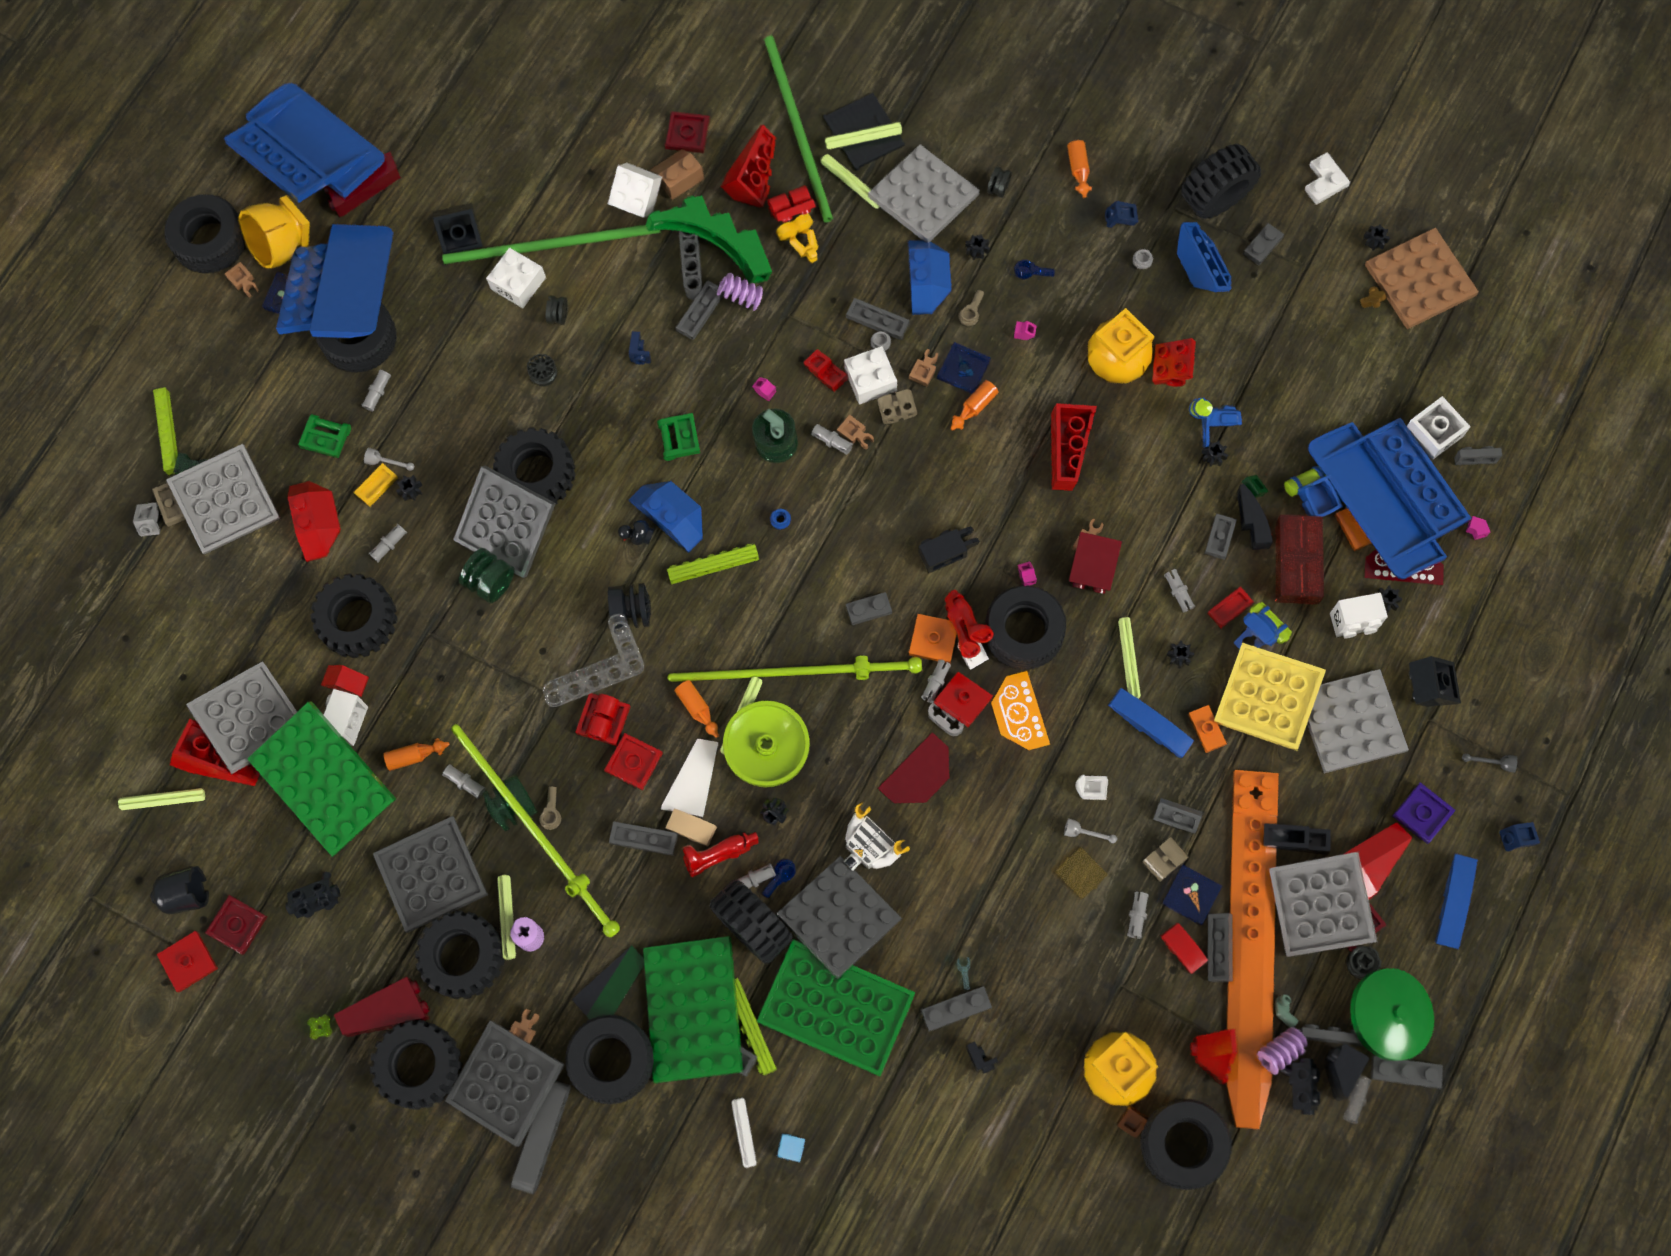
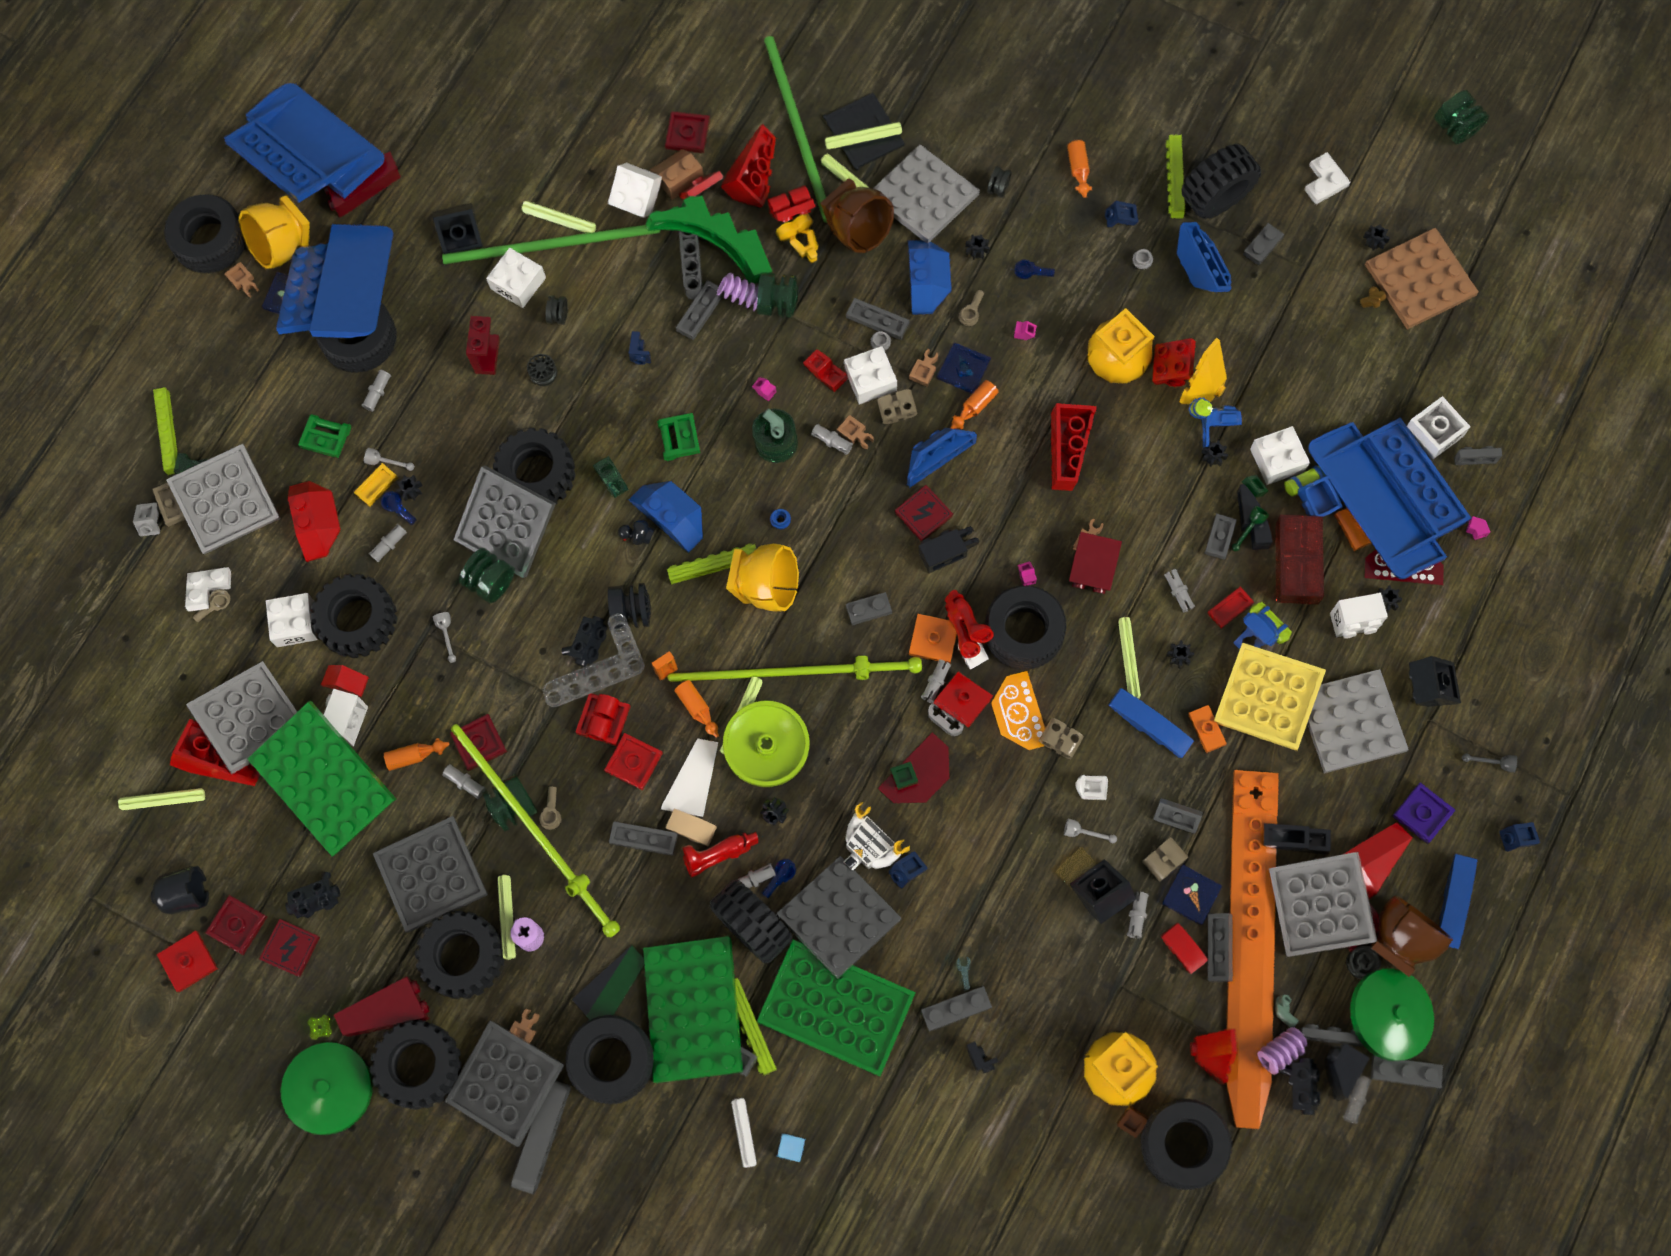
none -> white plate [185,567,231,612]
none -> dark tan plate [193,589,231,622]
none -> dark red tile [259,919,320,977]
none -> white brick [266,593,319,647]
none -> green dish [281,1042,373,1135]
none -> clear blue plate [381,491,417,525]
none -> light grey hinge [433,612,456,663]
none -> dark red tile [450,714,507,771]
none -> dark red panel [466,316,500,375]
none -> yellowish green axle [522,201,596,233]
none -> black brick [561,616,608,667]
none -> clear green leg [593,456,628,498]
none -> orange plate [652,651,678,680]
none -> red plate [678,171,723,200]
none -> yellow plate [726,544,799,612]
none -> clear green wheel [757,272,798,318]
none -> reddish brown plate [820,178,894,253]
none -> dark blue bracket [889,851,928,889]
none -> dark green plate [890,761,918,790]
none -> dark red tile [895,485,953,541]
none -> blue wedge [907,428,977,488]
none -> dark tan piece [1039,718,1084,759]
none -> black slope [1070,859,1136,924]
none -> lime piece [1166,135,1185,218]
none -> yellow wedge [1179,338,1227,404]
none -> dark green hinge [1232,506,1269,552]
none -> white brick [1250,426,1310,485]
none -> reddish brown plate [1371,895,1453,977]
none -> clear green wheel [1434,90,1489,144]

